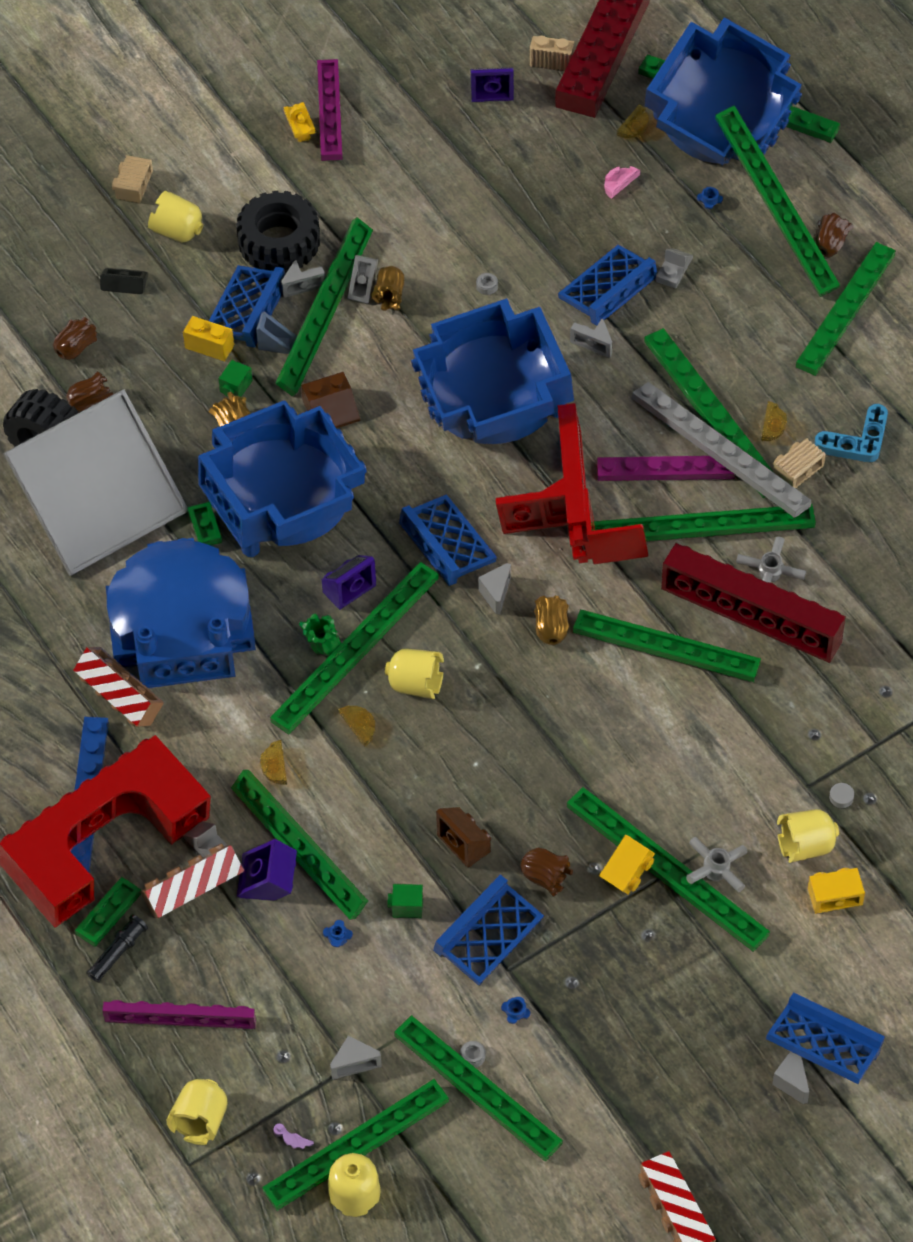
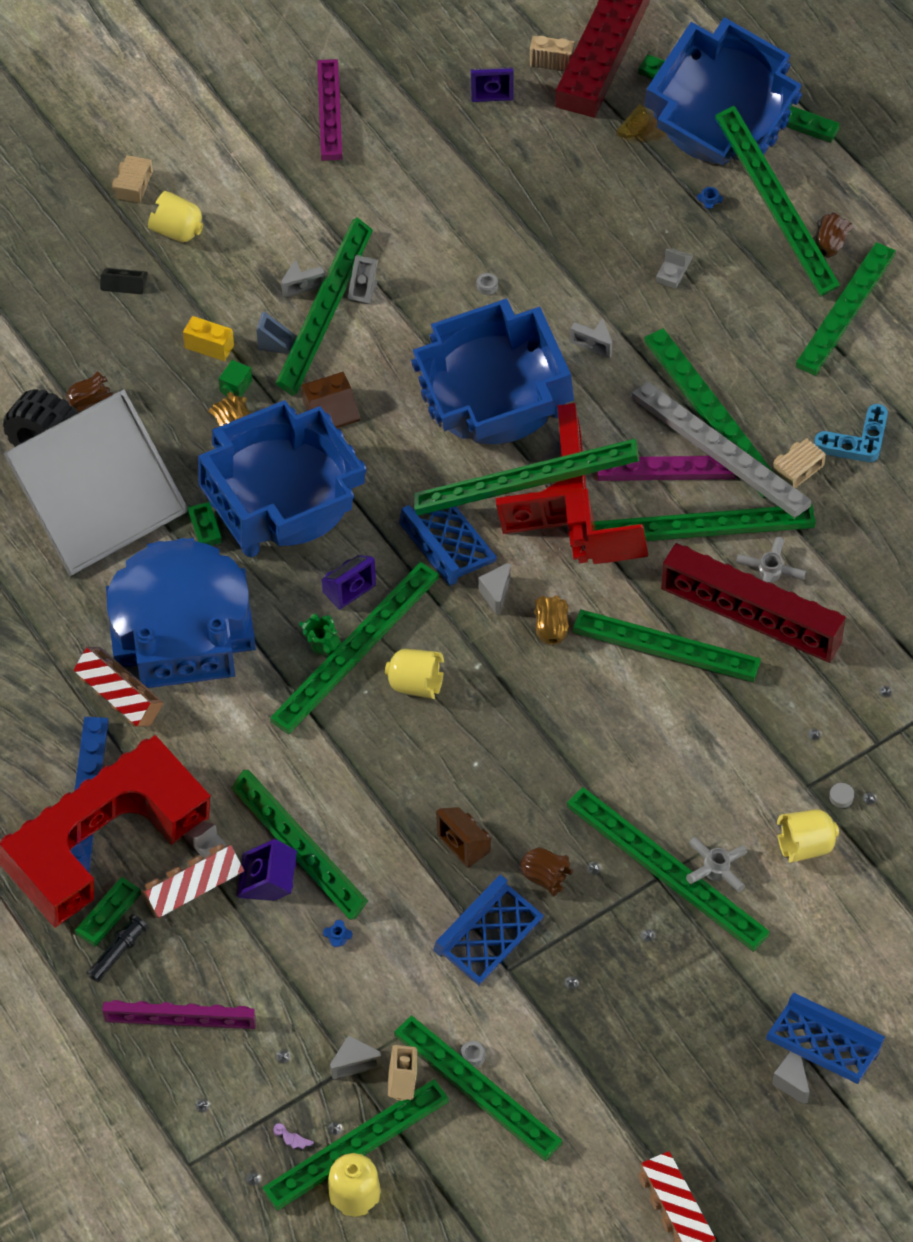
reddish brown piece [53,317,98,360] -> none
light yellow cylinder [166,1079,228,1145] -> none
blue fence [209,265,285,348] -> none
black tyre [236,190,321,273] -> none
clear yellow plate [260,740,287,785] -> none
yellow hips [284,102,315,142] -> none
clear yellow plate [339,706,375,747] -> none
pearl gold piece [371,266,405,311] -> none
green brick [387,884,423,918] -> none
blue plate [501,997,531,1024] -> none
blue fence [558,244,657,326] -> none
yellow brick [599,835,655,895] -> none
bright pink tile [604,166,640,199] -> none
clear yellow plate [761,401,787,441] -> none
yellow brick [808,868,865,914] -> none
none -> tan brick [388,1045,418,1100]
none -> green plate [414,439,639,515]

